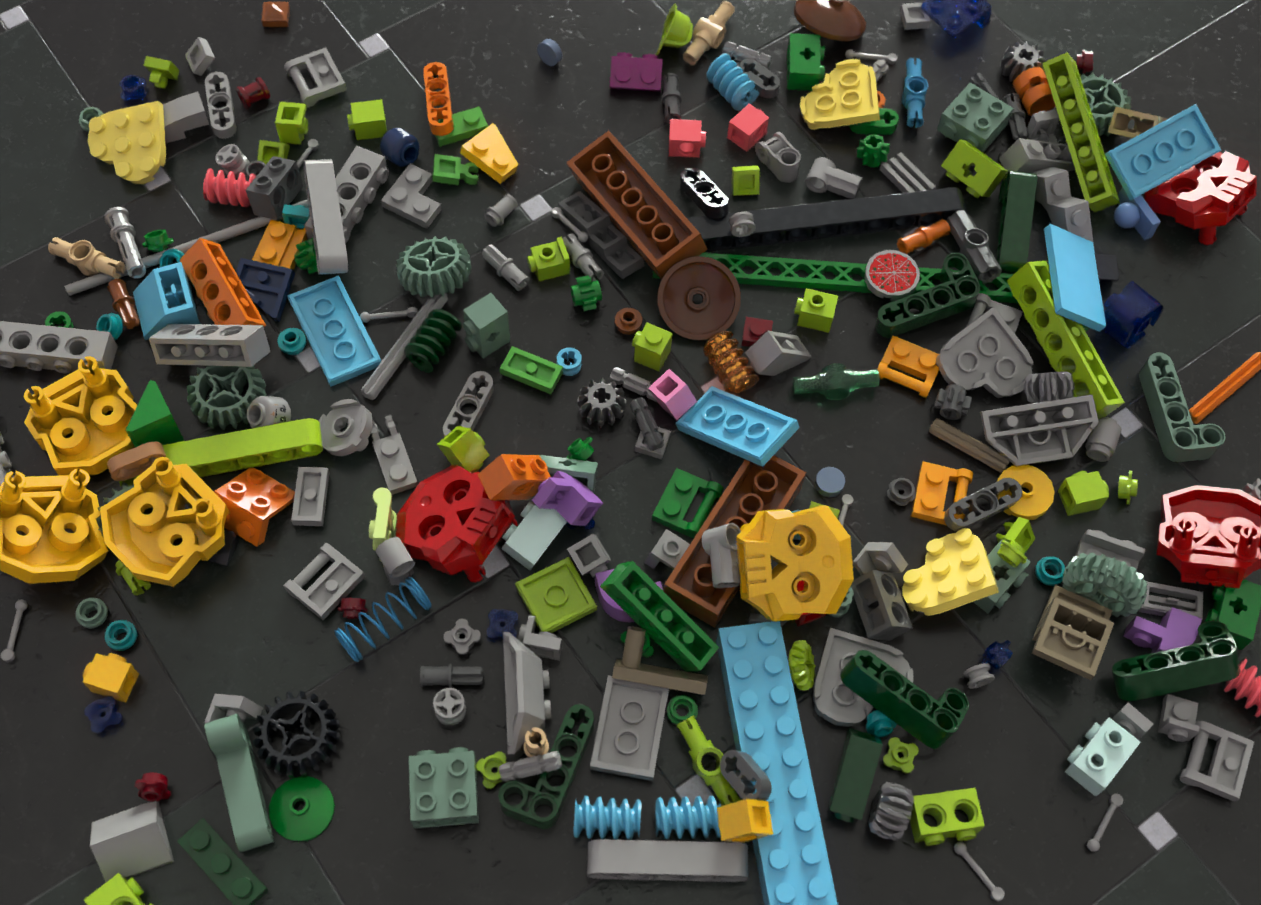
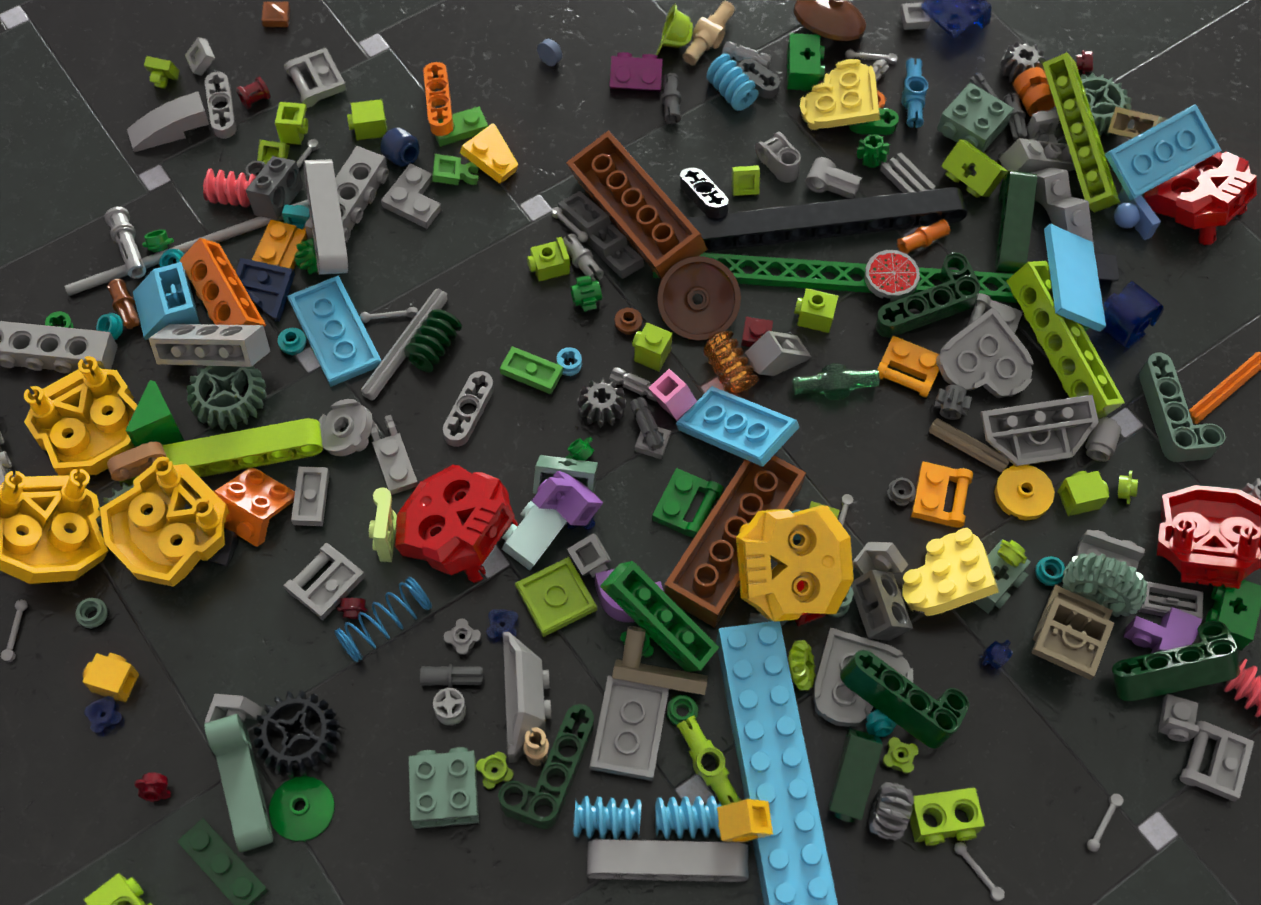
tan pin [48,237,125,279] -> none
sand green plate [79,107,104,132] -> none
light yellow plate [88,101,166,184] -> none
light grey slope [90,801,174,882] -> none
teal plate [105,620,137,651] -> none
lime pin [115,560,151,596] -> none
clear blue plate [120,75,147,100] -> none
light grey wheel [215,144,250,178] -> none
light grey head [247,396,291,428] -> none
light grey piece [376,537,415,587] -> none
sand green gear [396,236,471,299] -> none
lime brick [437,426,490,473] -> none
sand green brick [463,293,510,358] -> none
orange brick [477,454,551,500] -> none
light grey axle [482,244,530,291] -> none
light grey pin [484,194,518,227] -> none
light grey axle [499,751,562,782] -> none
light grey bracket [518,615,562,660] -> none
light grey bracket [644,529,690,570] -> none
coral brick [668,119,706,158] -> none
light grey piece [702,523,741,588] -> none
dark grey beam [720,750,772,801] -> none
coral brick [727,104,769,152] -> none
light grey bush [729,211,756,237] -> none
sand blue tile [815,467,845,497] -> none
dark grey beam [944,478,1022,531] -> none
dark grey piece [947,210,1002,284] -> none
light grey bush [963,663,995,689] -> none
lime tile [995,517,1035,554] -> none
flat silver gear [1024,371,1075,403] -> none
light aqua brick [1065,717,1140,797] -> none
light grey plate [1112,703,1153,739] -> none

